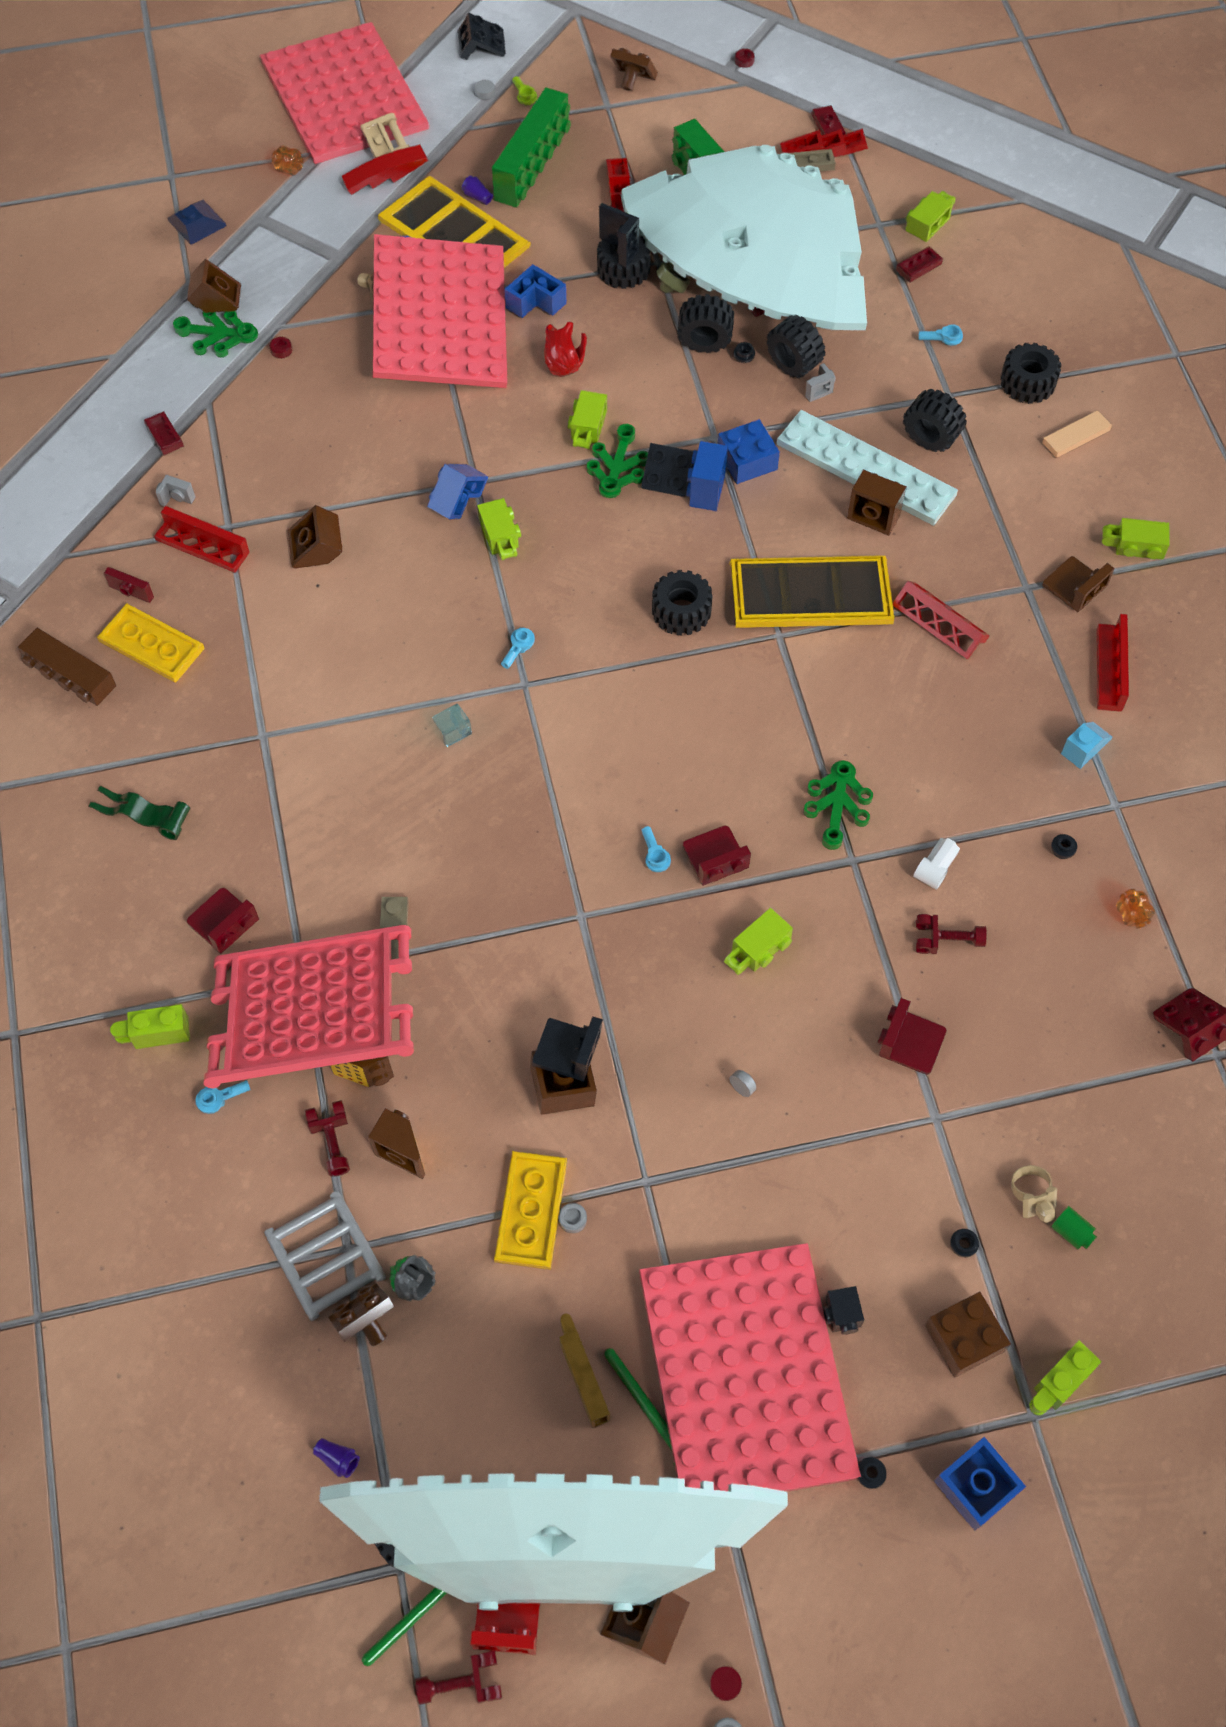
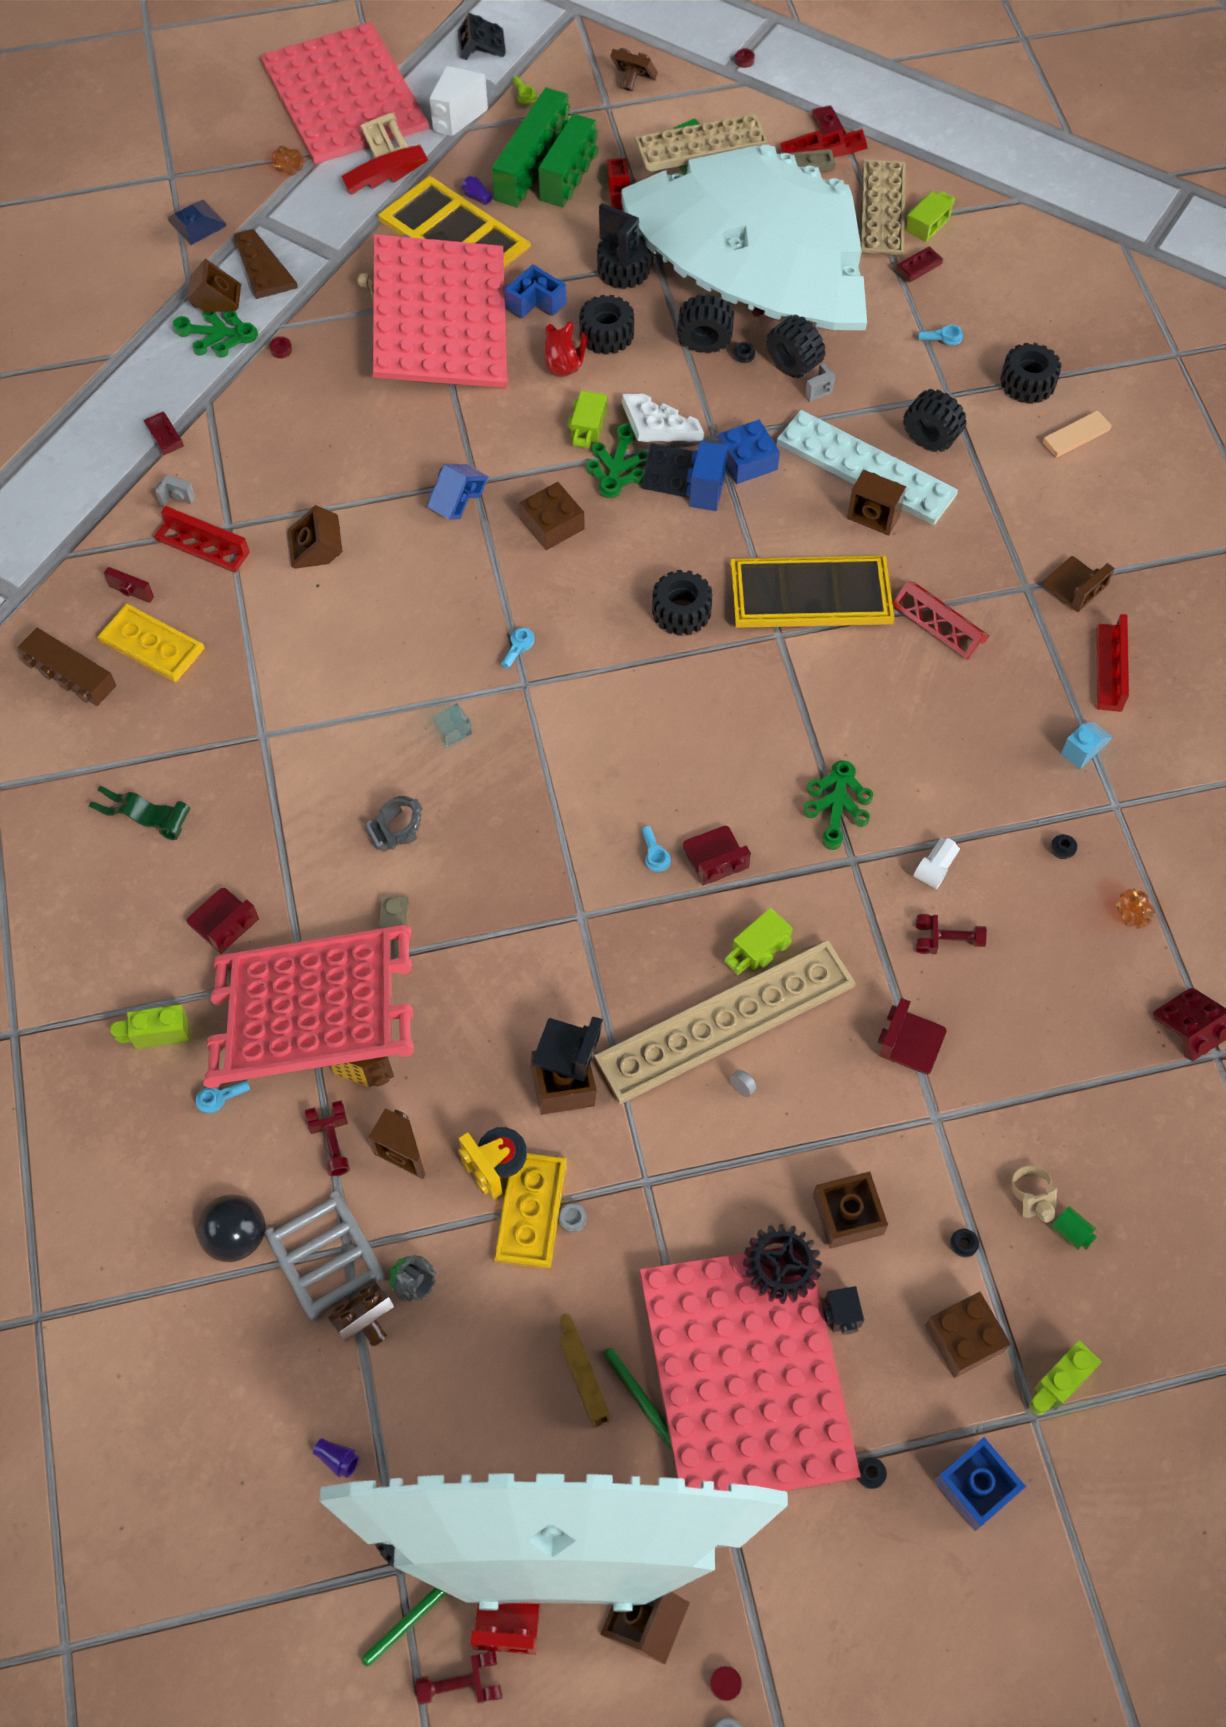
lime brick [477,498,521,560] -> none
olive piece [657,261,690,293] -> none
lime brick [1102,518,1170,560] -> none
none -> black piece [197,1194,266,1262]
none -> reddish brown wing [233,229,298,299]
none -> dark grey piece [365,796,423,852]
none -> white slope [430,66,488,136]
none -> plate [458,1127,527,1200]
none -> reddish brown brick [519,482,585,550]
none -> green brick [539,113,598,208]
none -> black tyre [579,295,634,355]
none -> tan plate [594,940,856,1104]
none -> white plate [621,394,704,442]
none -> tan plate [635,113,769,171]
none -> black gear [743,1224,822,1304]
none -> reddish brown brick [813,1171,888,1249]
none -> tan plate [861,159,906,255]

